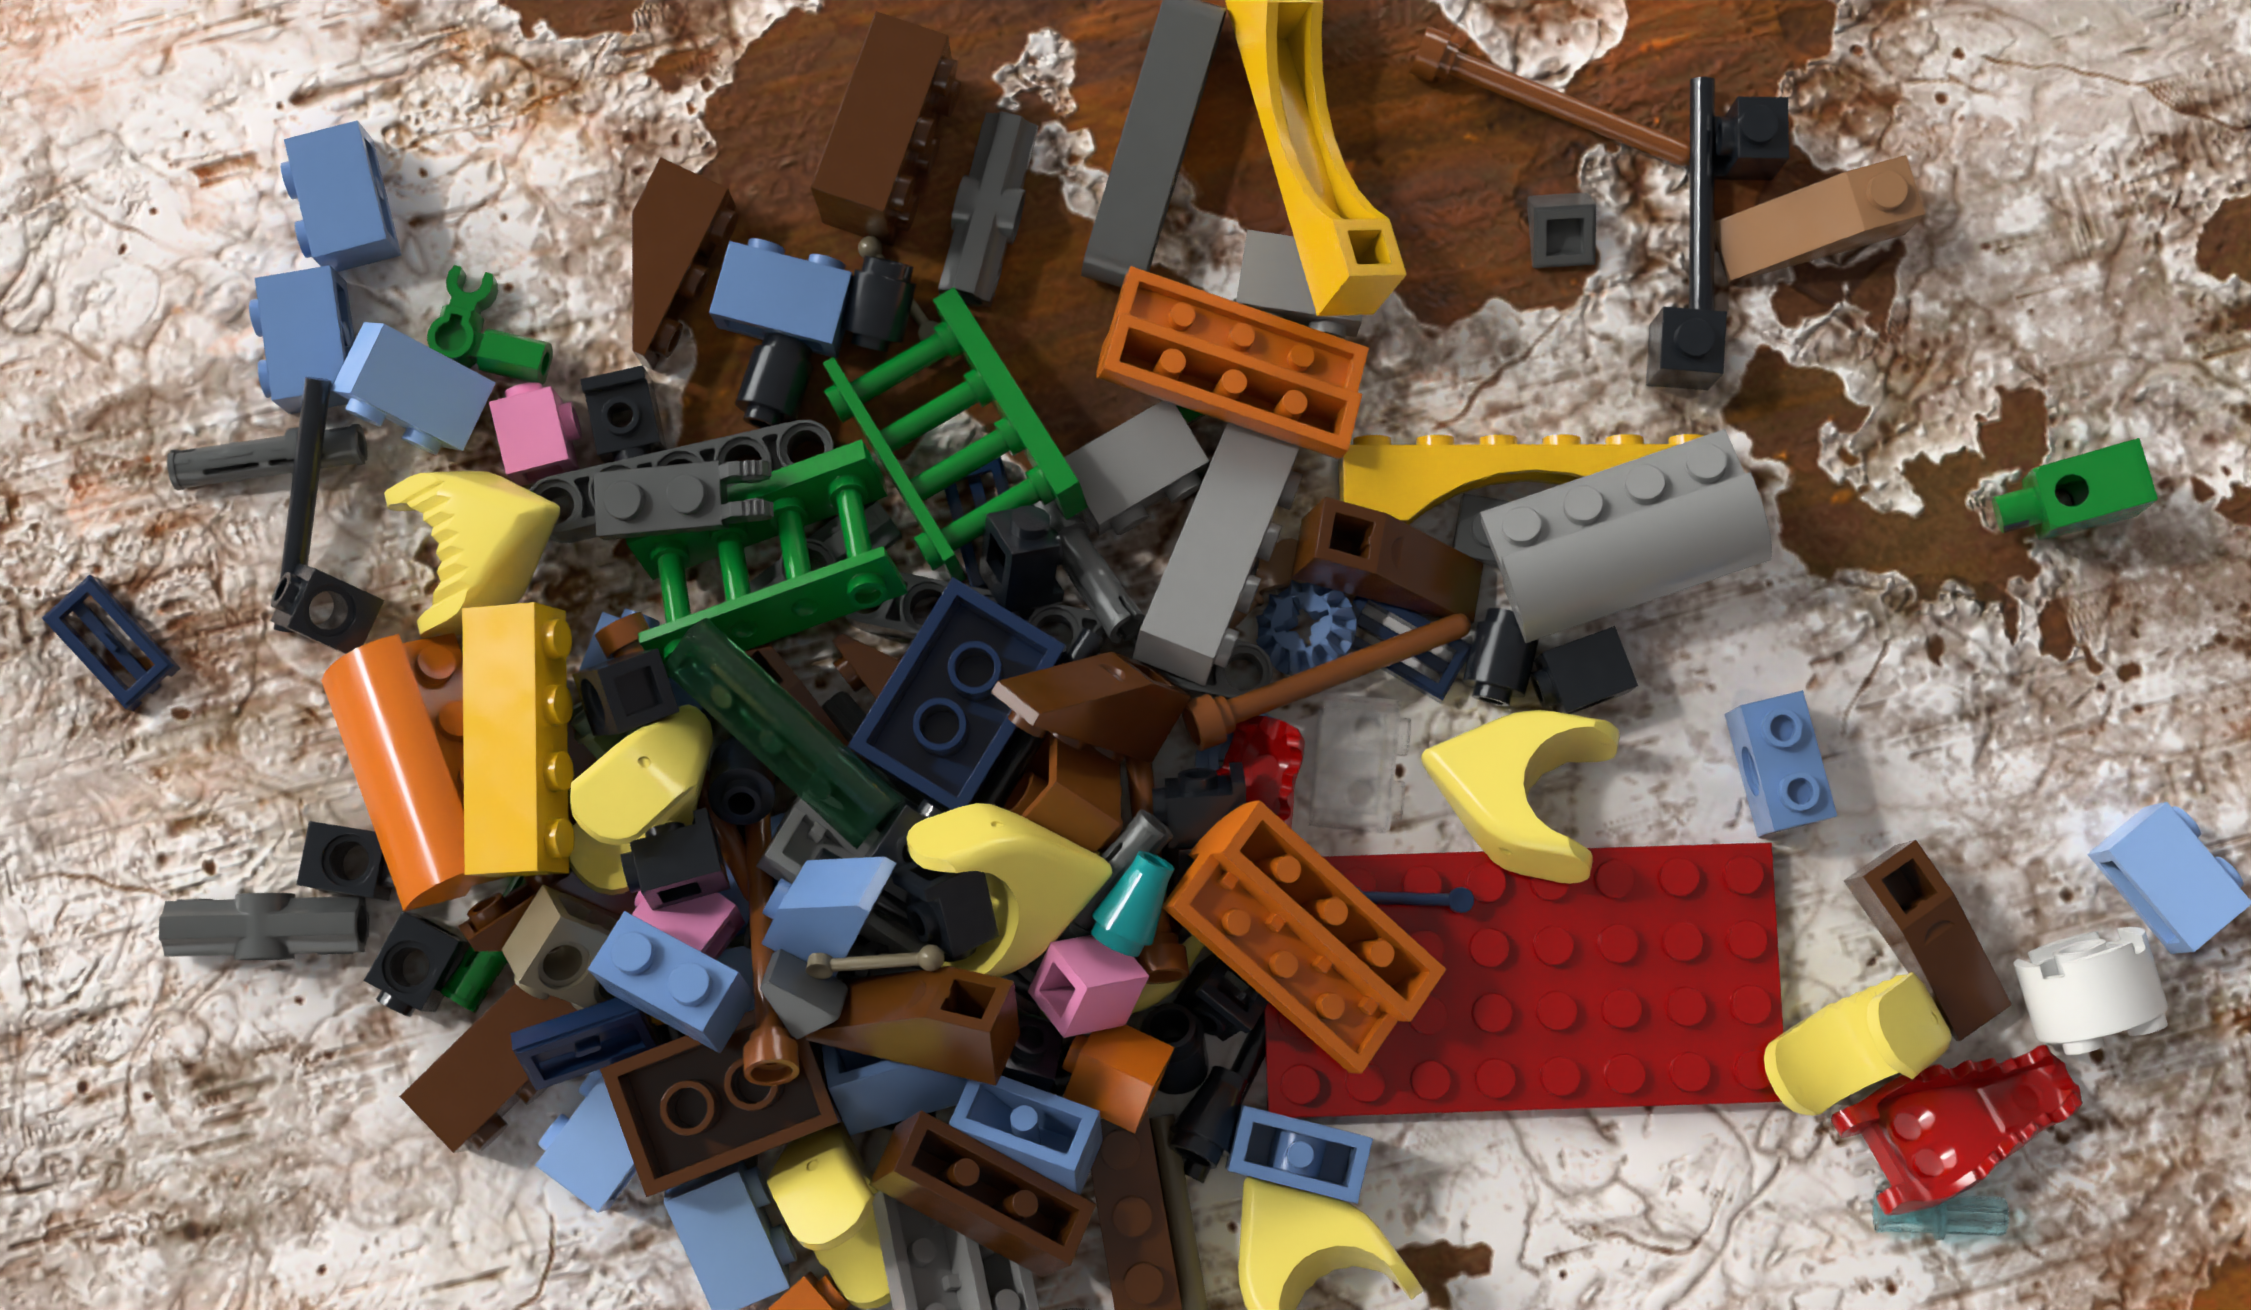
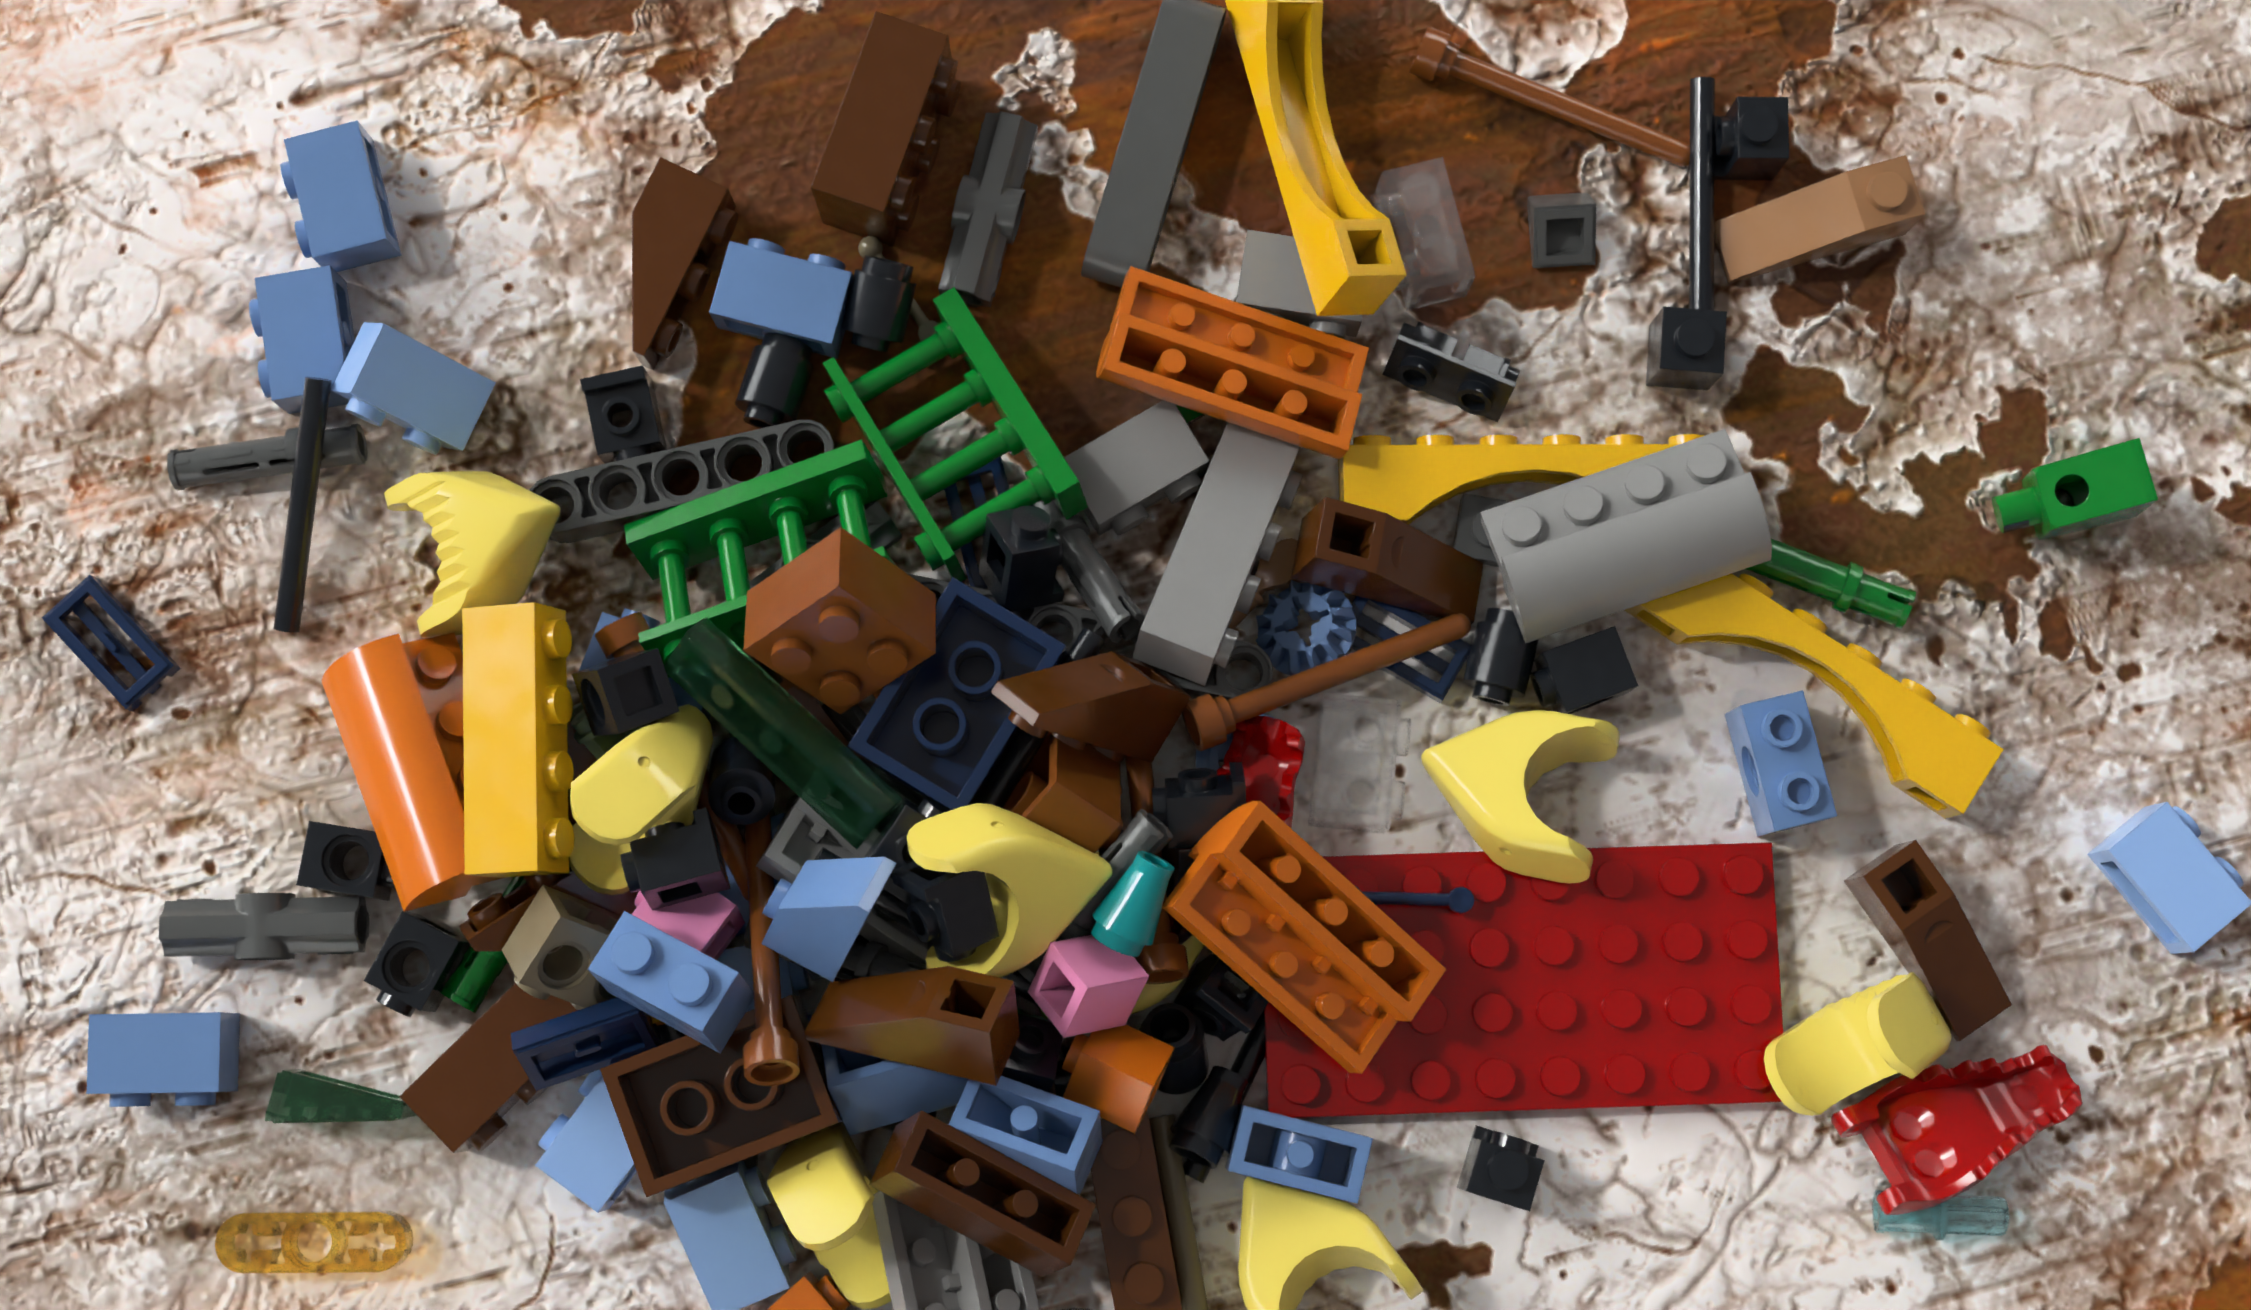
black brick [270,563,385,654] -> none
green bar [427,265,553,385] -> none
bright pink brick [489,383,582,486] -> none
dark grey hinge [594,460,774,540] -> none
dark grey slope [760,949,848,1040] -> none
dark tan hinge [806,944,945,979] -> none
white brick [2014,927,2168,1055] -> none
none -> medium blue brick [86,1012,240,1107]
none -> clear yellow beam [215,1210,413,1273]
none -> clear green slope [265,1069,417,1123]
none -> dark orange brick [743,527,936,714]
none -> clear brick [1370,157,1476,311]
none -> black hinge [1382,321,1520,422]
none -> black brick [1457,1125,1545,1212]
none -> yellow arch [1624,573,2004,819]
none -> green pin [1746,539,1916,629]

